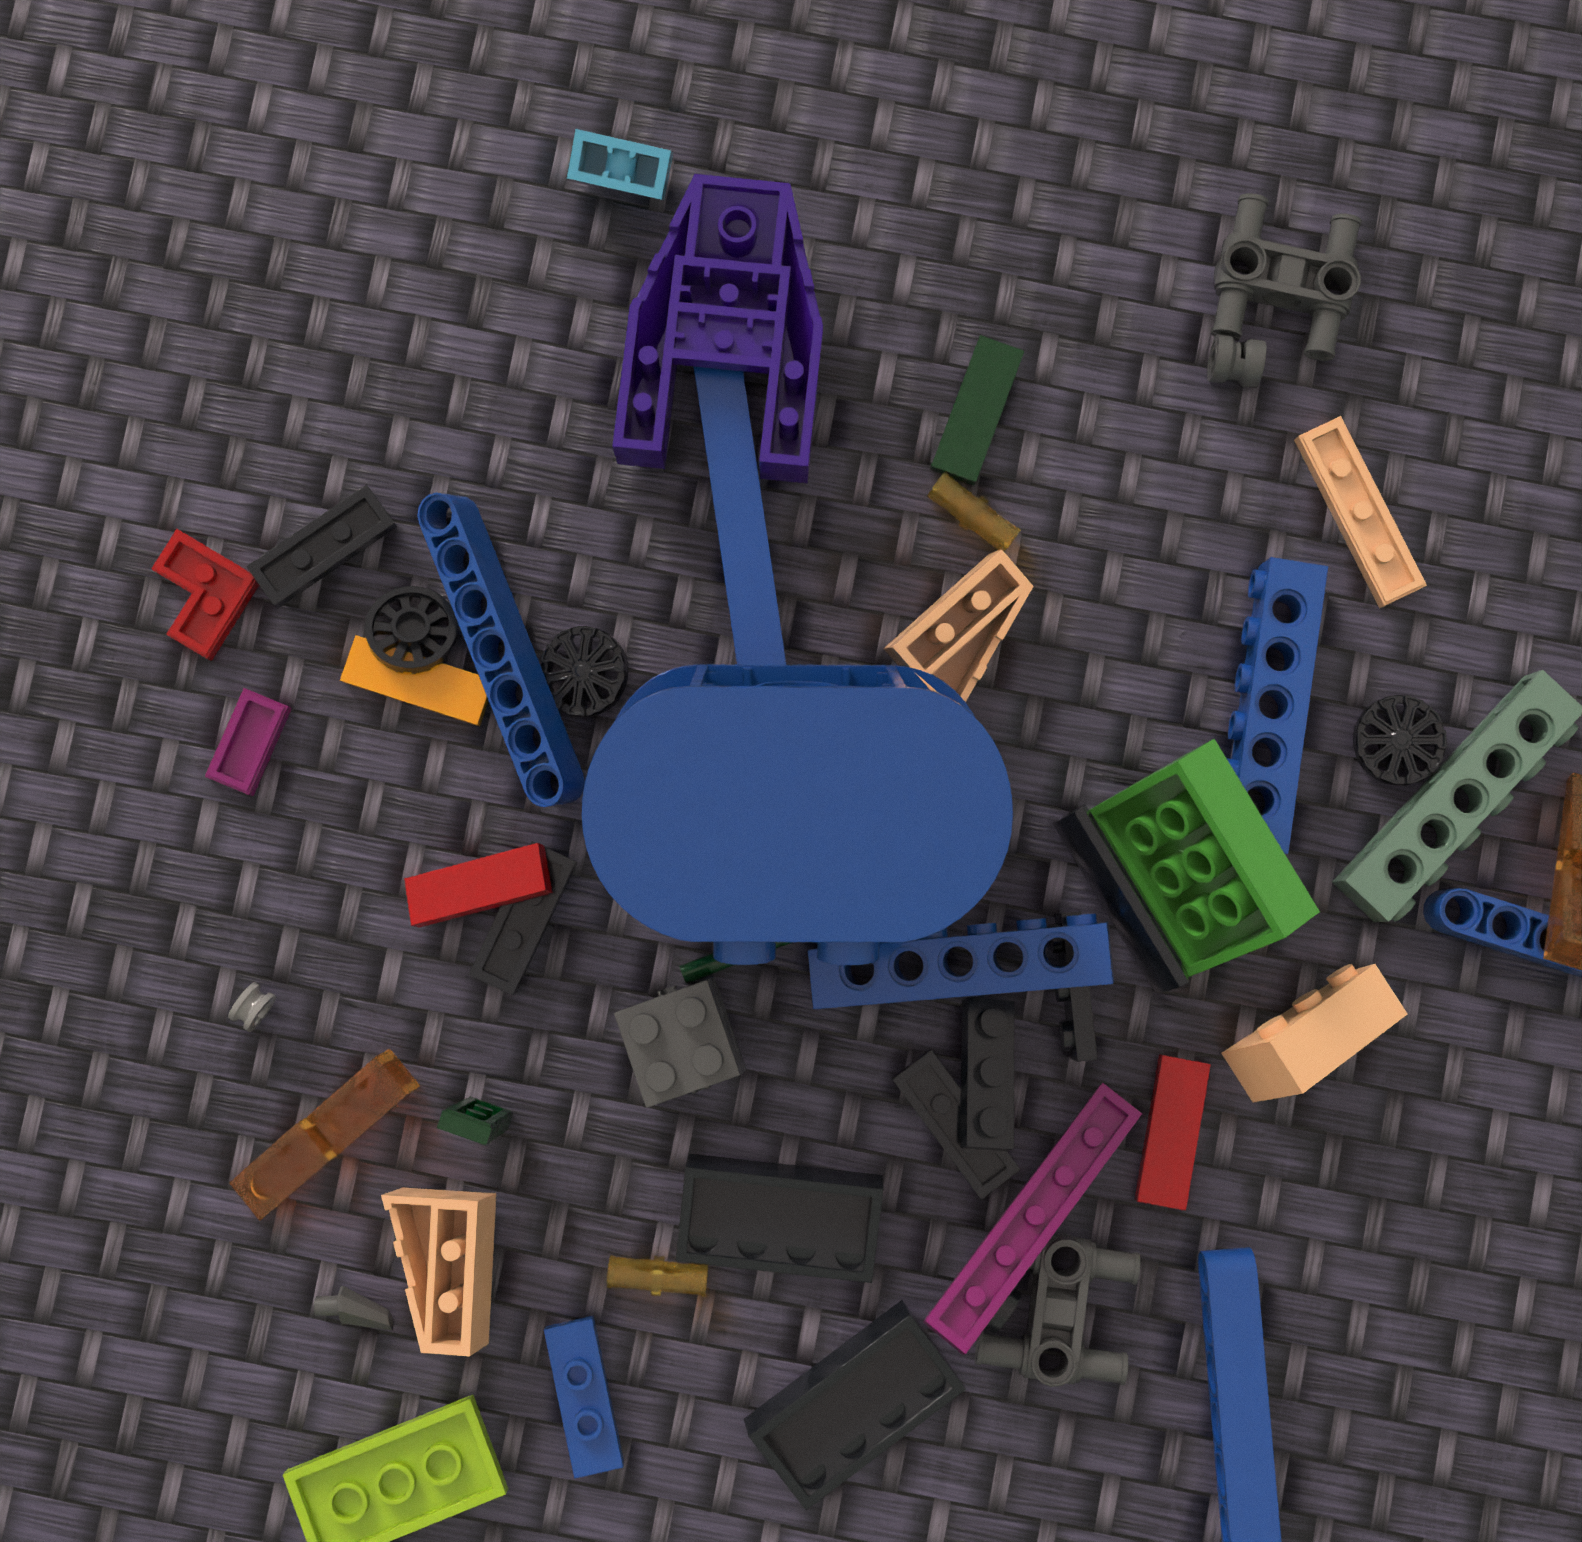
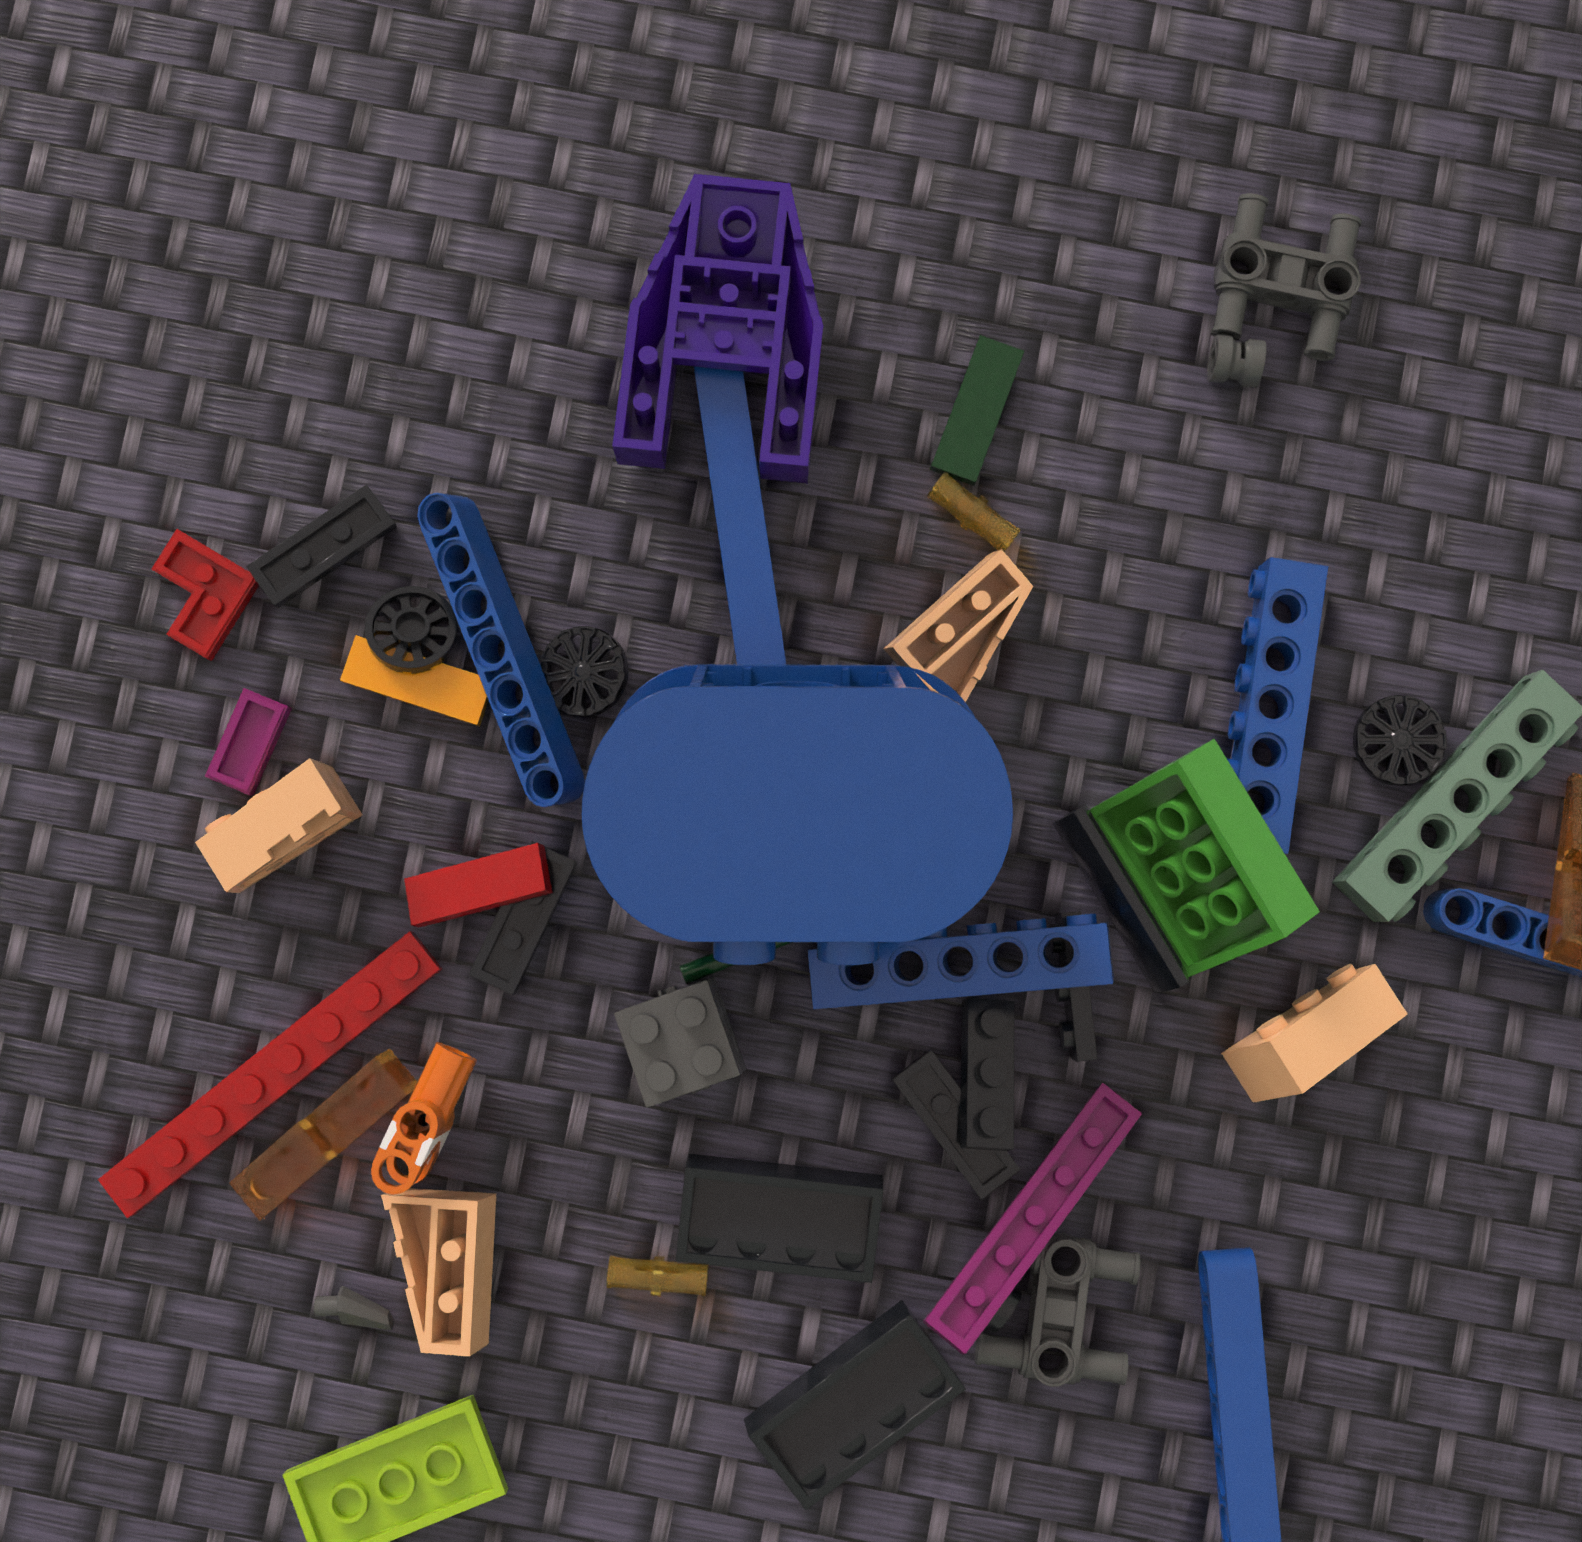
light grey bush [228,982,276,1032] -> none
dark green tile [437,1096,513,1146] -> none
blue plate [544,1315,624,1479] -> none
medium azure brick [567,129,674,200] -> none
red tile [1134,1054,1211,1211] -> none
light nougat tile [1294,416,1427,609] -> none
none -> red plate [98,931,443,1219]
none -> light nougat wedge [195,758,363,893]
none -> orange connector [371,1042,477,1195]

